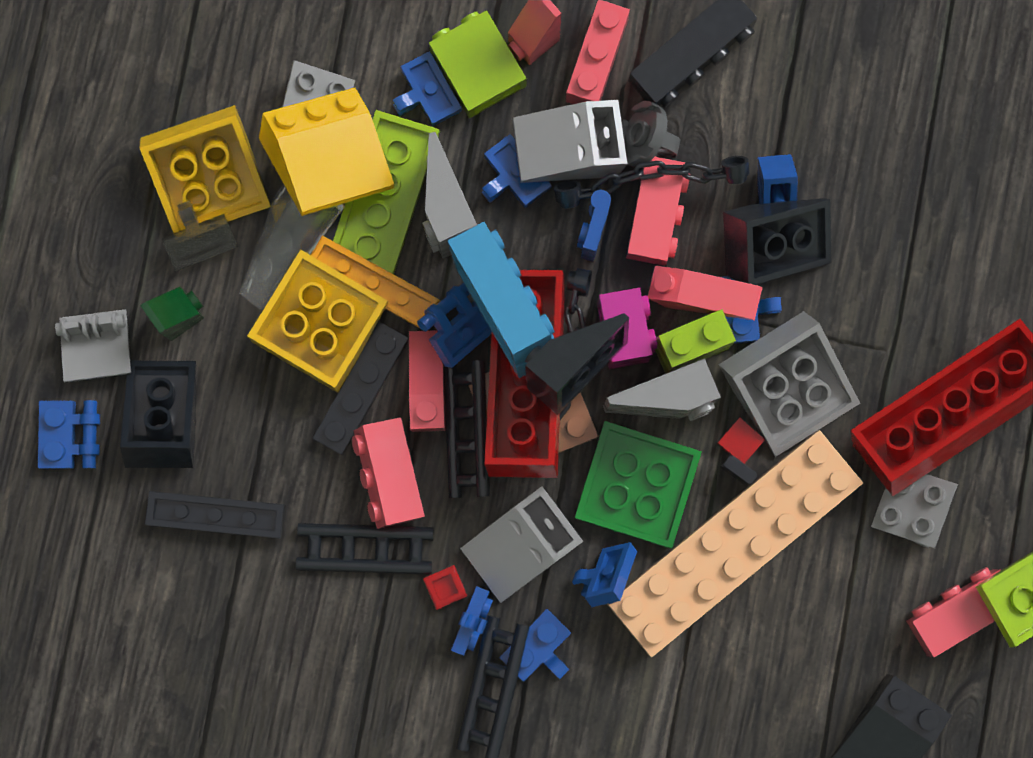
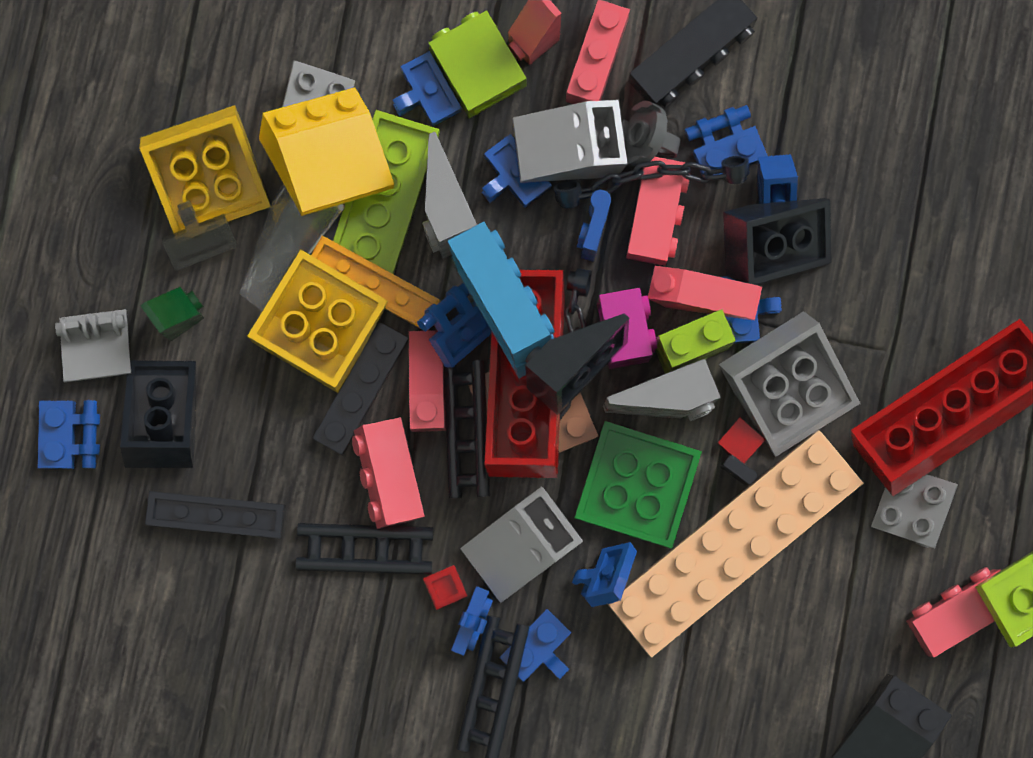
none -> blue plate [684,105,768,175]

